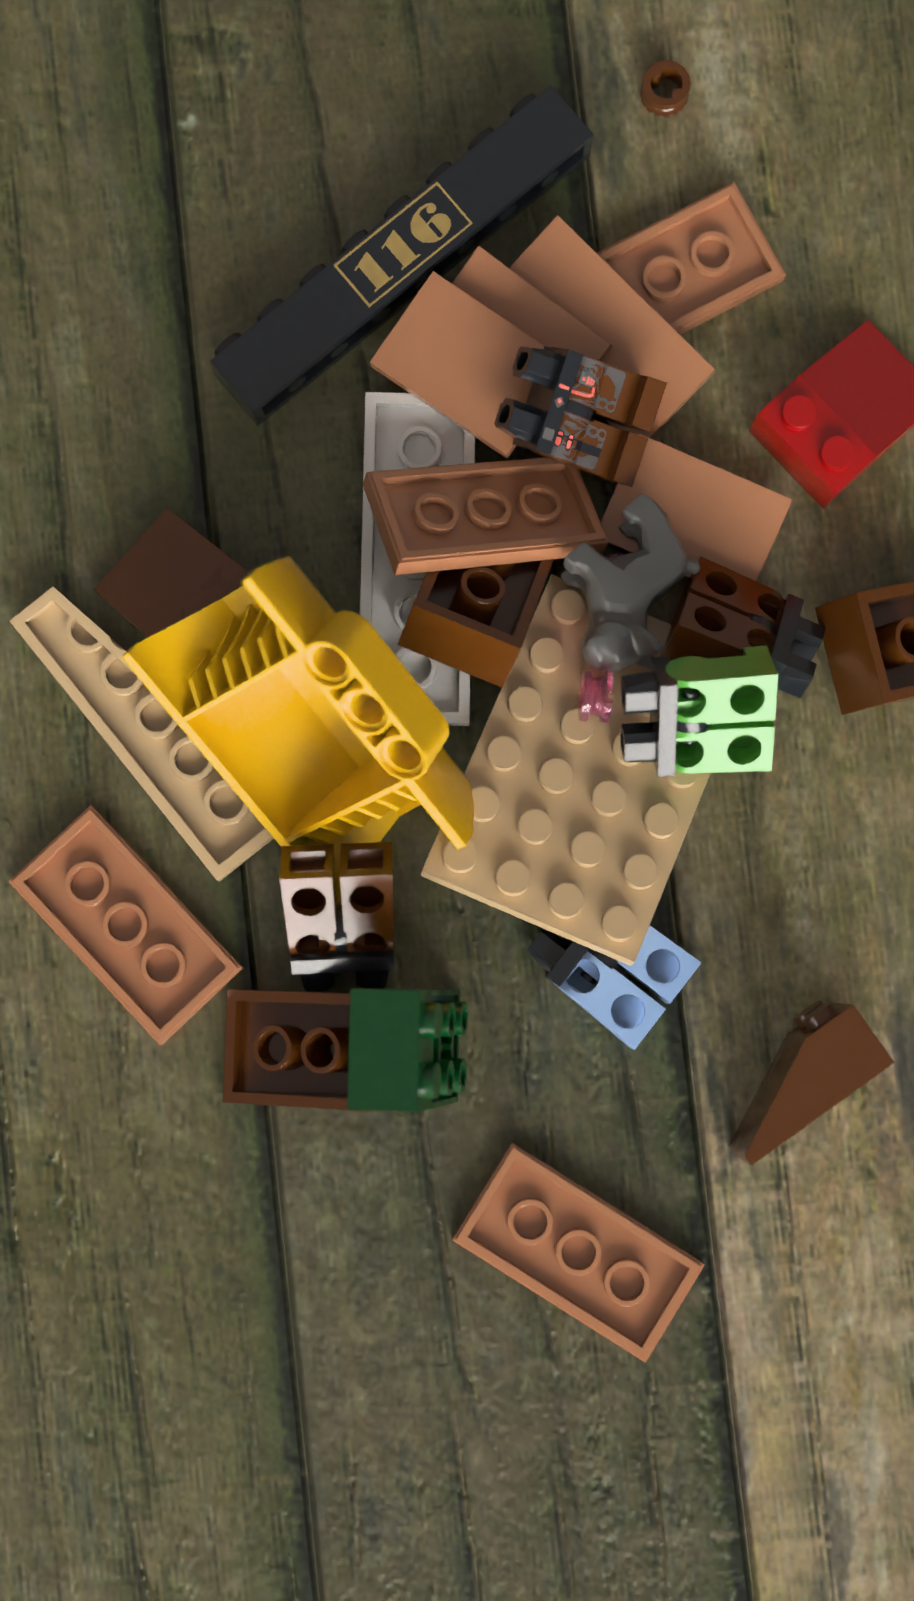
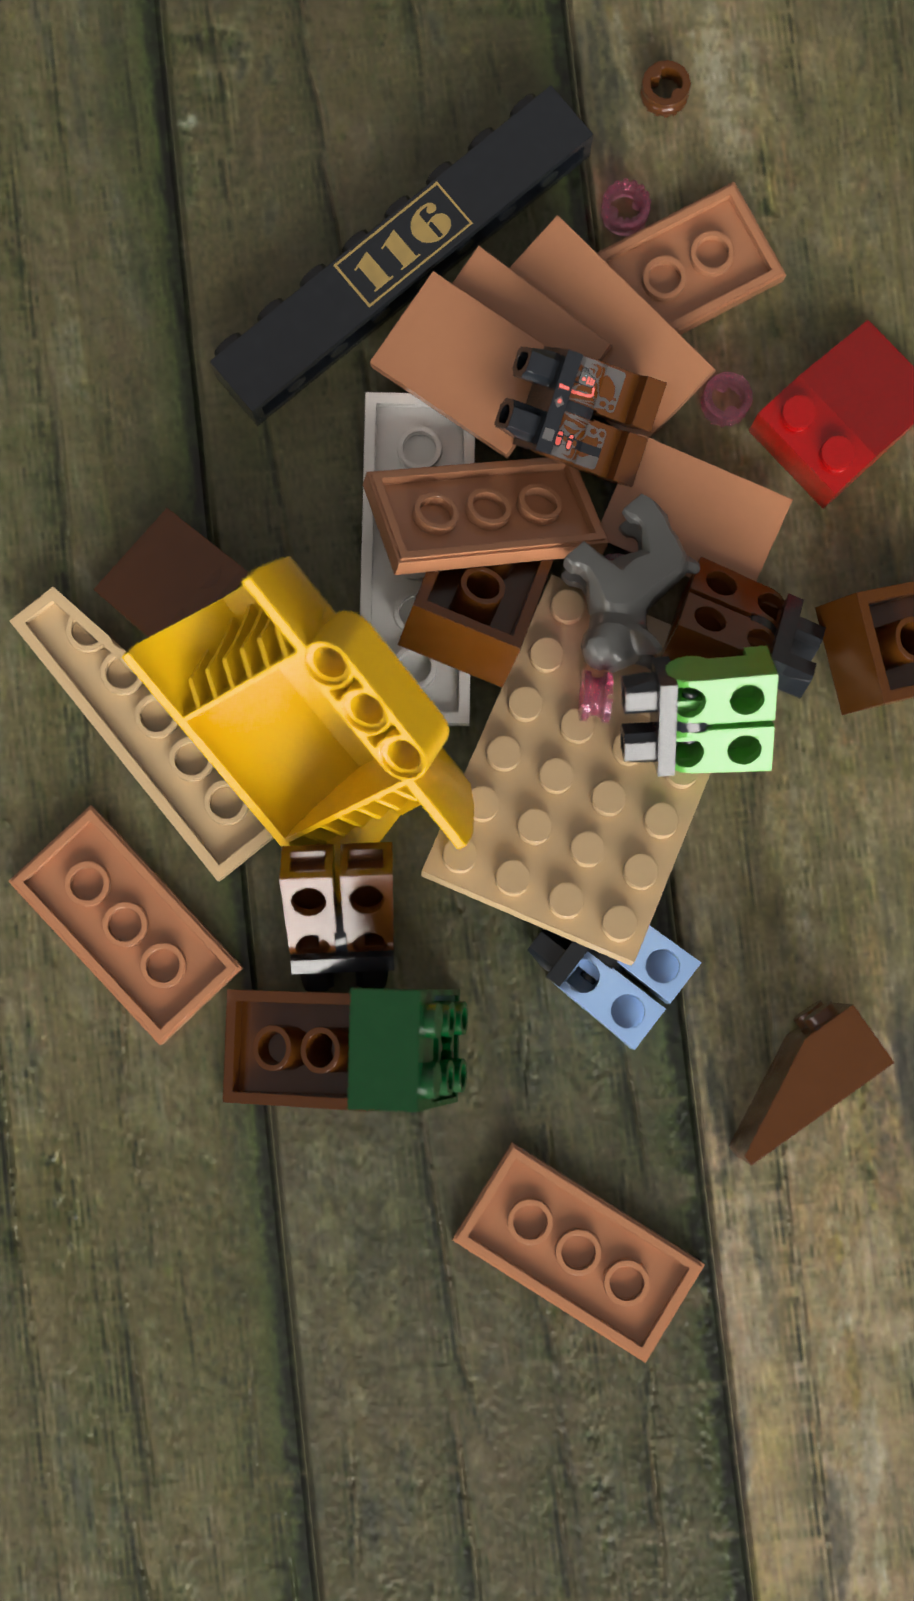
none -> clear pink bush [600,179,651,236]
none -> clear pink bush [701,372,753,427]

